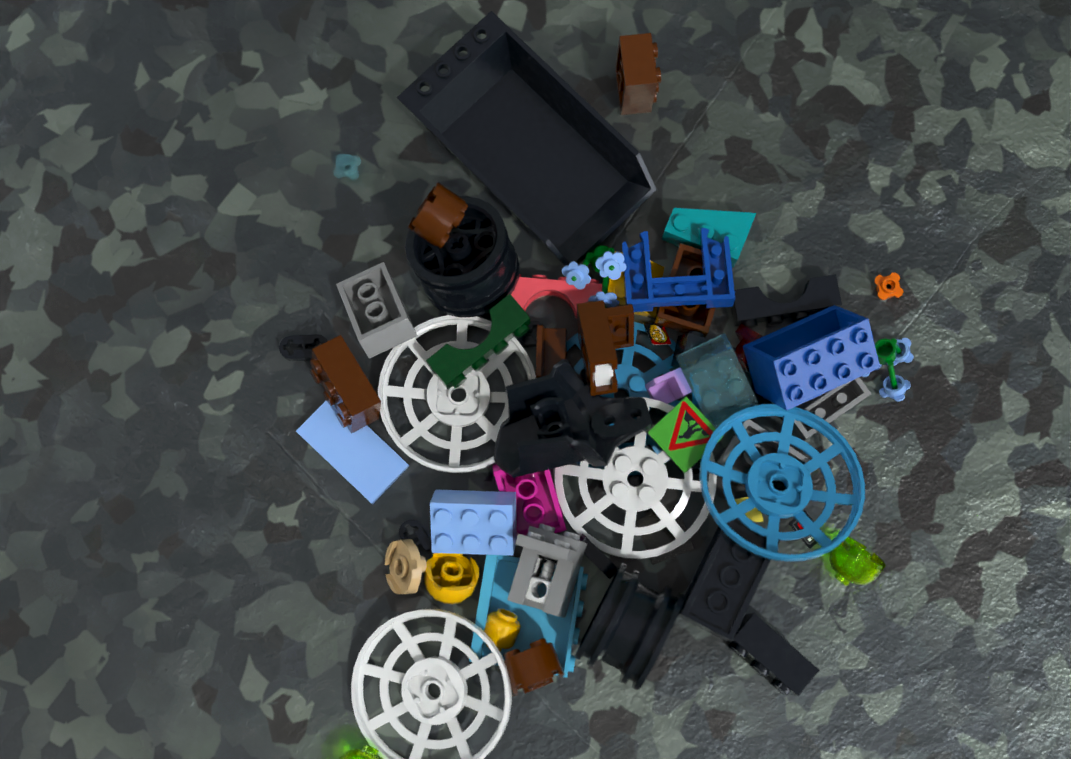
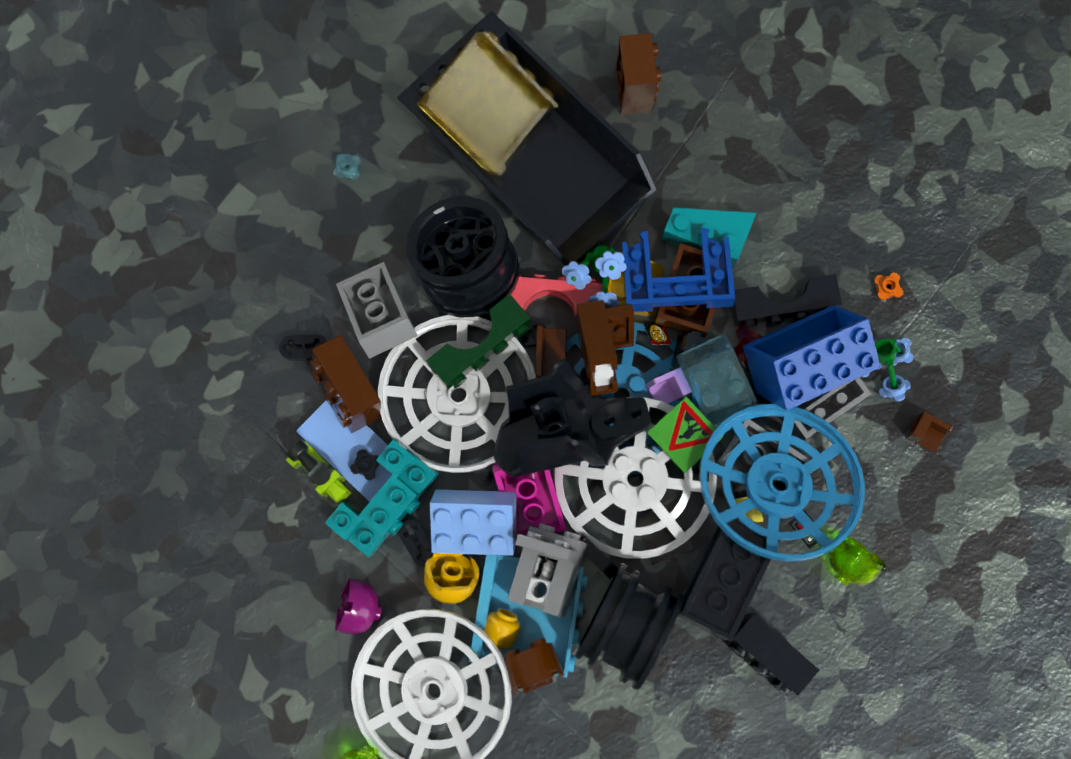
tan plate [385,539,426,594] -> none
reddish brown brick [407,182,468,248] -> none
none -> hips [286,440,352,504]
none -> teal bracket [325,439,439,557]
none -> magenta cylinder [335,578,382,635]
none -> black plate [350,449,381,480]
none -> clear yellow panel [417,31,558,176]
none -> reddish brown panel [906,412,953,453]

